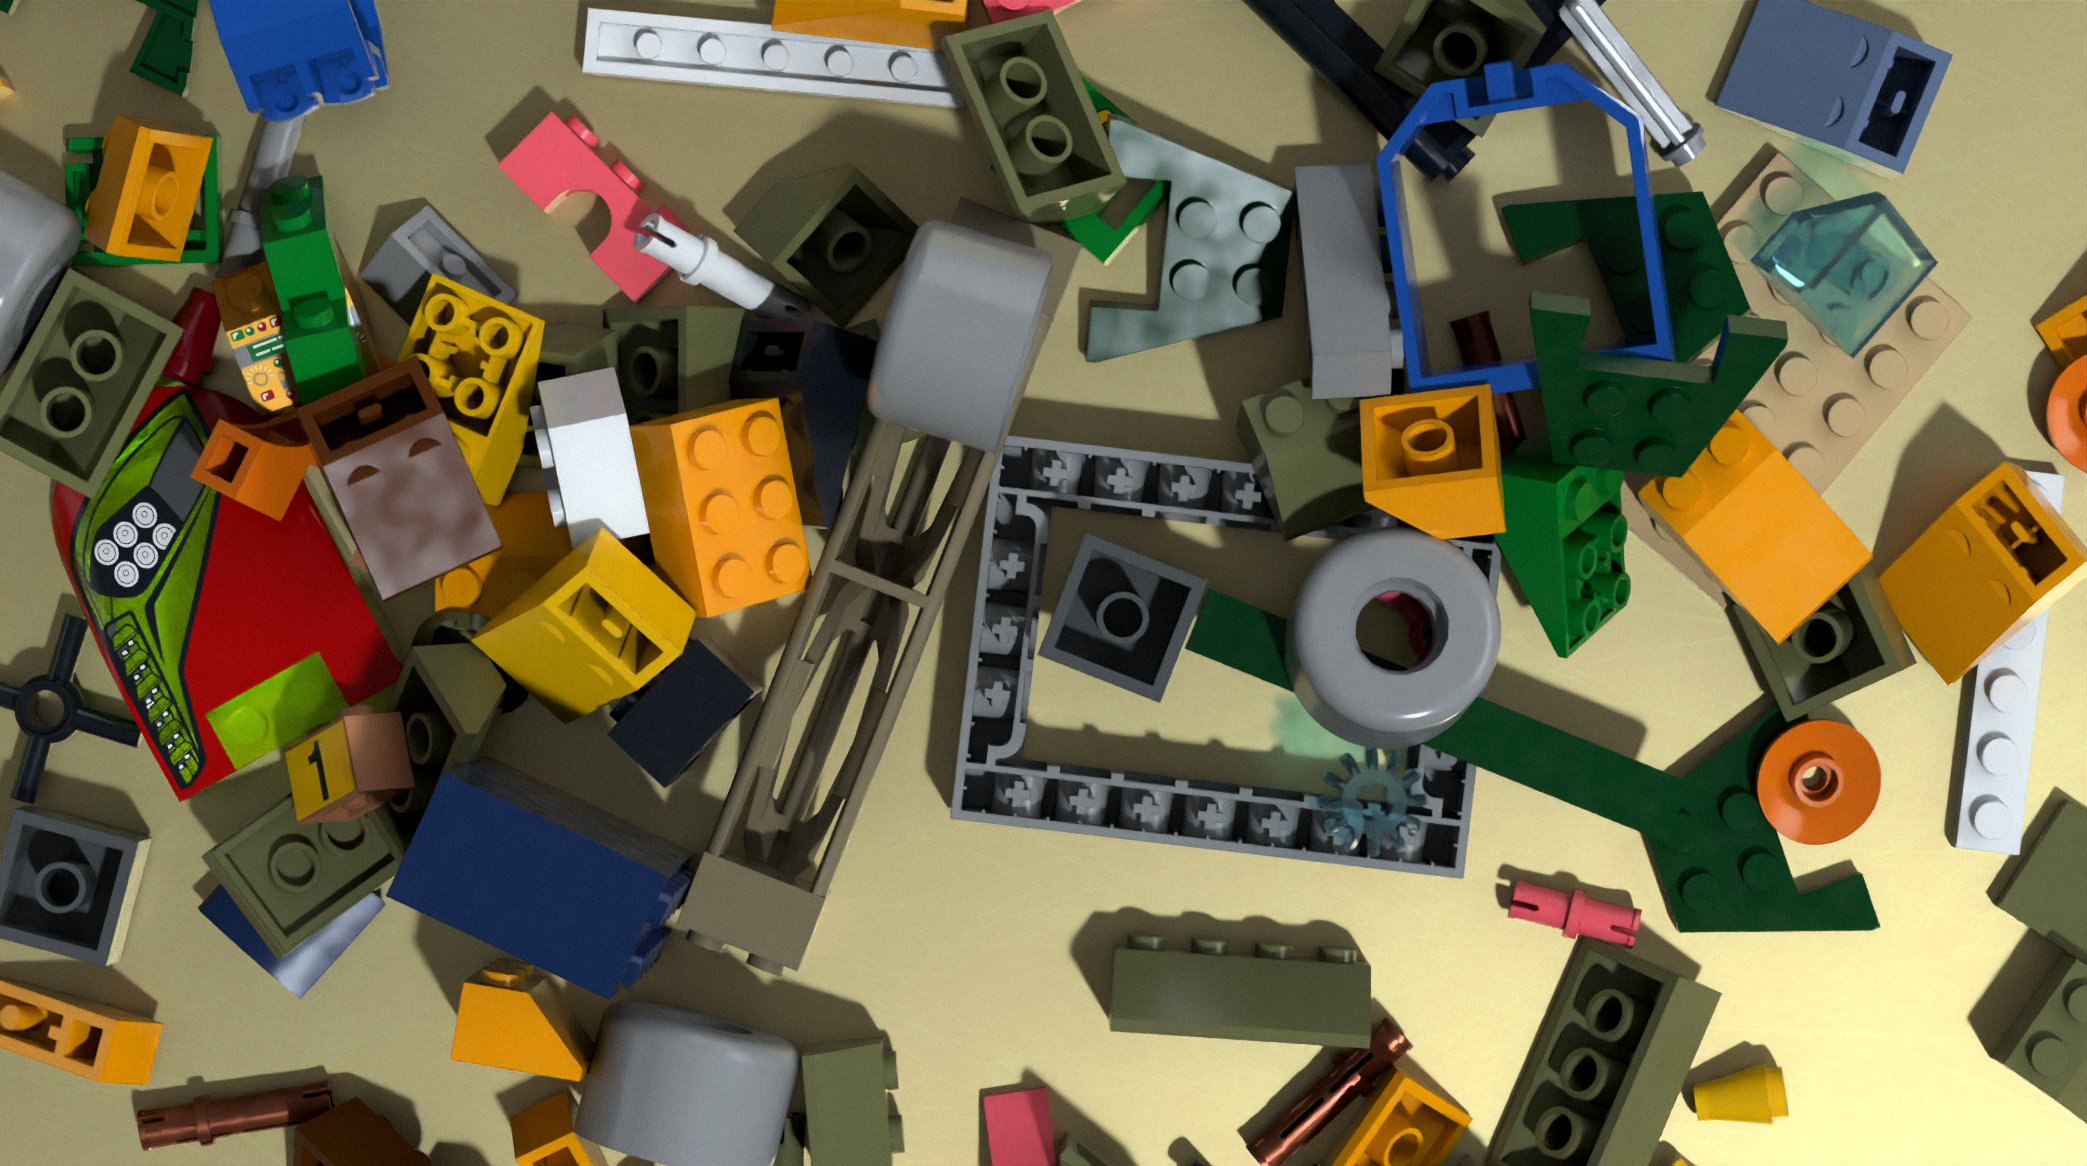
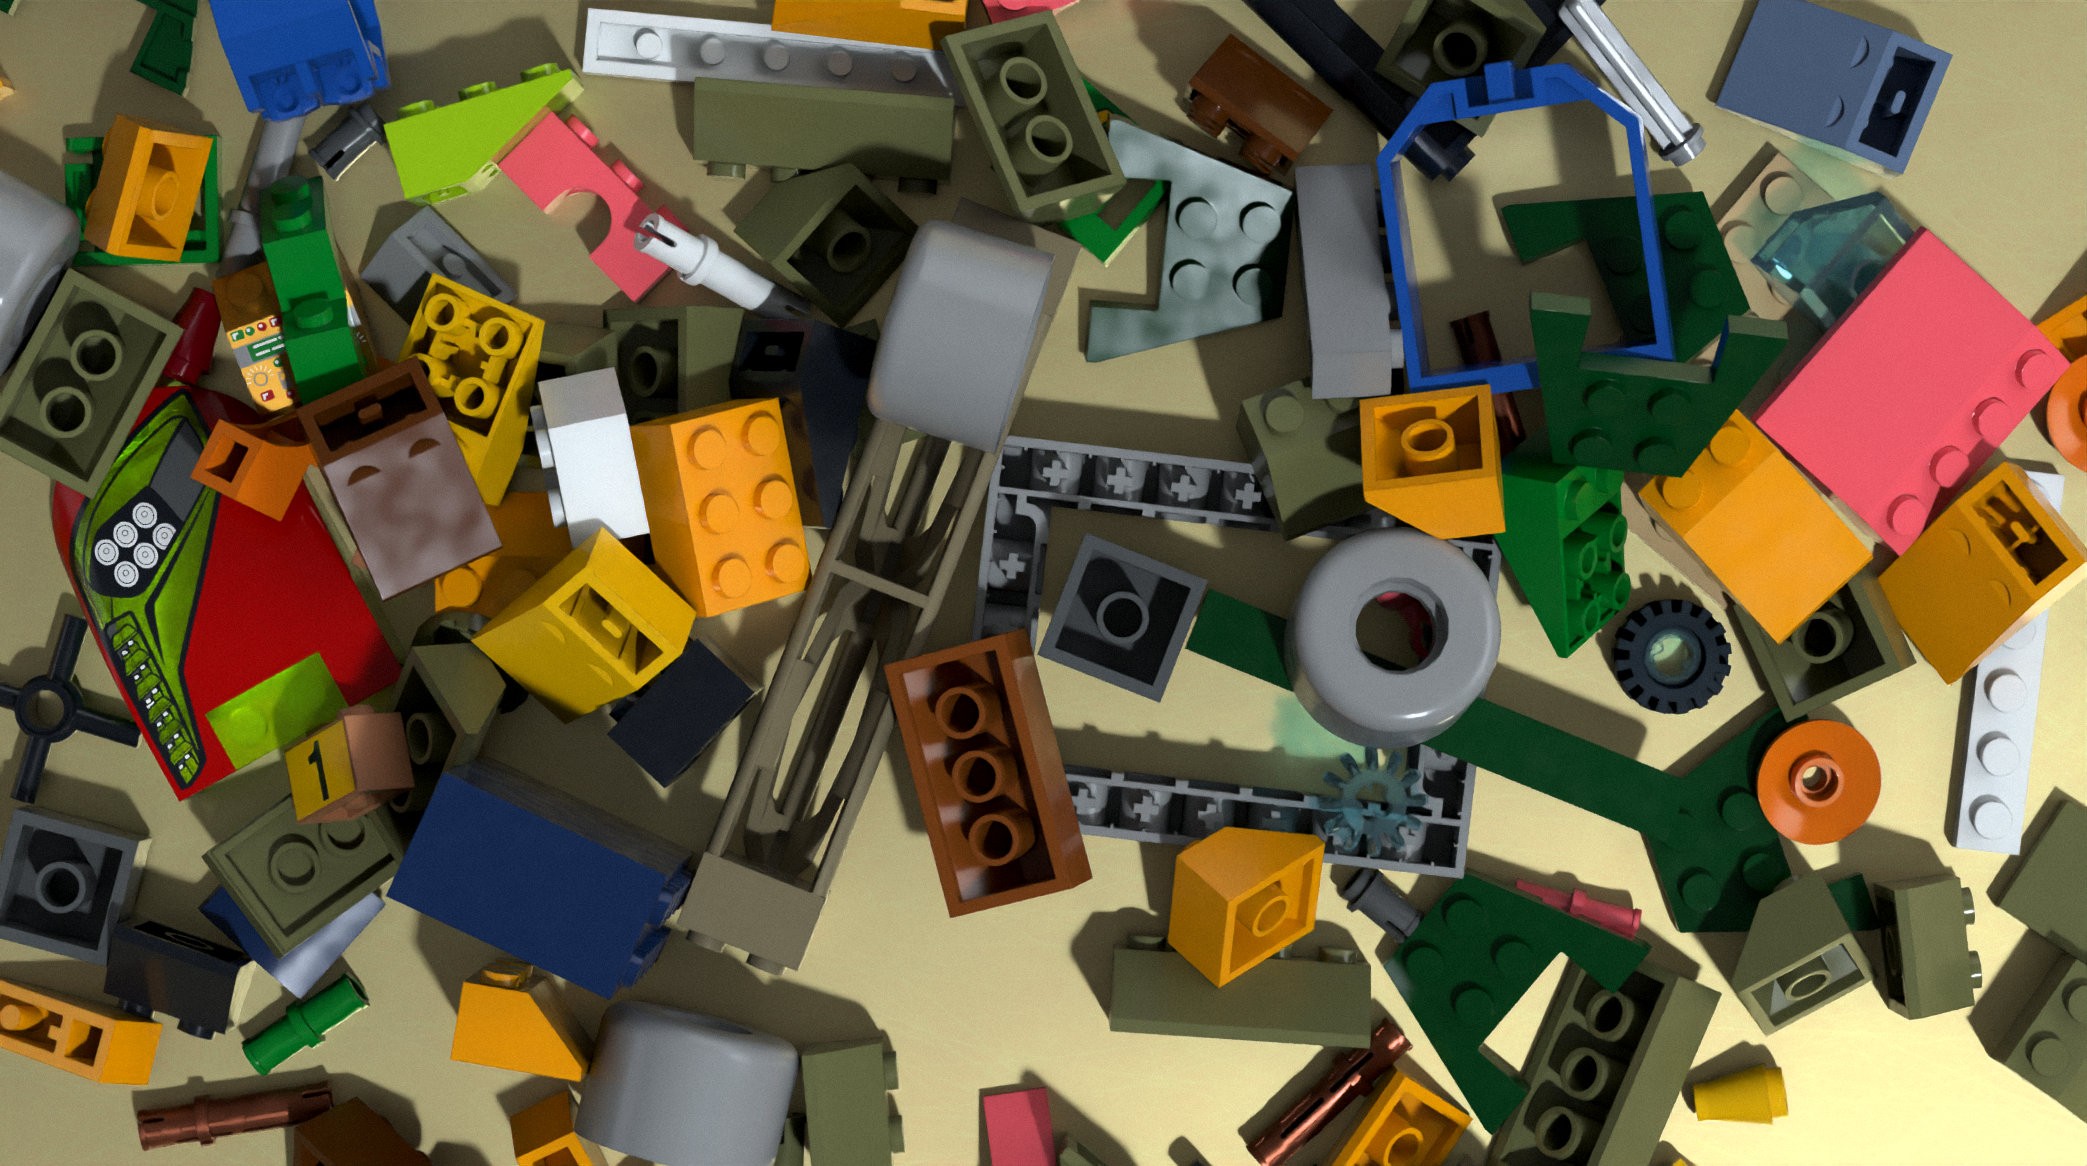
none -> black slope [103,915,258,1040]
none -> green pin [241,972,370,1076]
none -> dark grey pin [308,101,386,182]
none -> lime slope [383,63,584,208]
none -> olive slope [693,77,957,196]
none -> dark orange slope [883,627,1093,918]
none -> light orange slope [1168,827,1325,989]
none -> reddish brown slope [1183,33,1333,177]
none -> dark grey pin [1340,867,1425,944]
none -> dark green wing [1383,867,1653,1135]
none -> black bush [1611,599,1732,715]
none -> olive slope [1731,870,1879,1037]
none -> coral slope [1750,226,2071,557]
none -> olive slope [1873,874,1982,1020]

